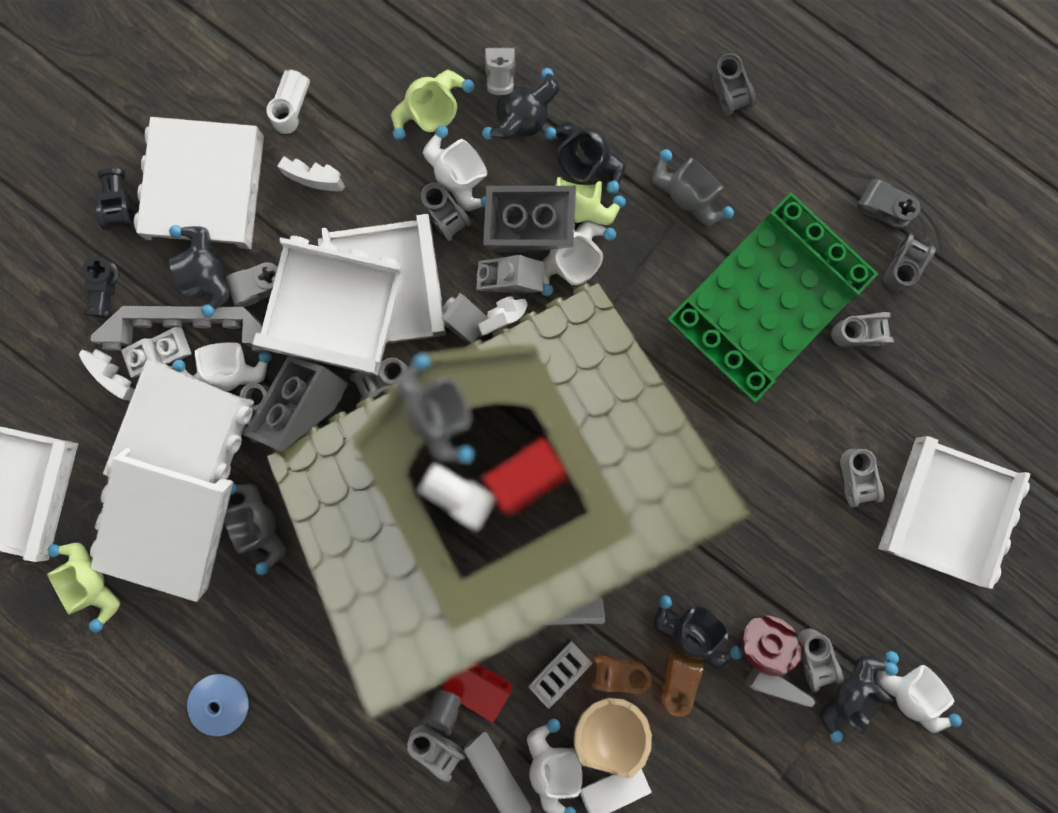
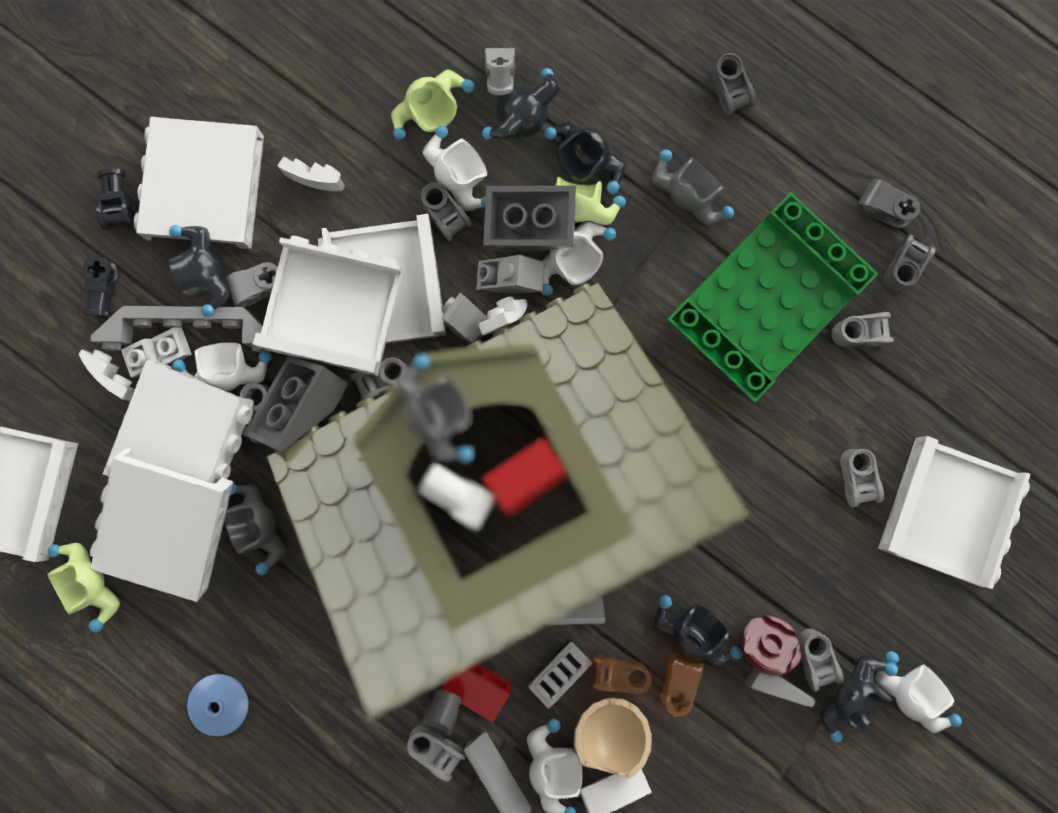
white piece [266,69,310,134] -> none

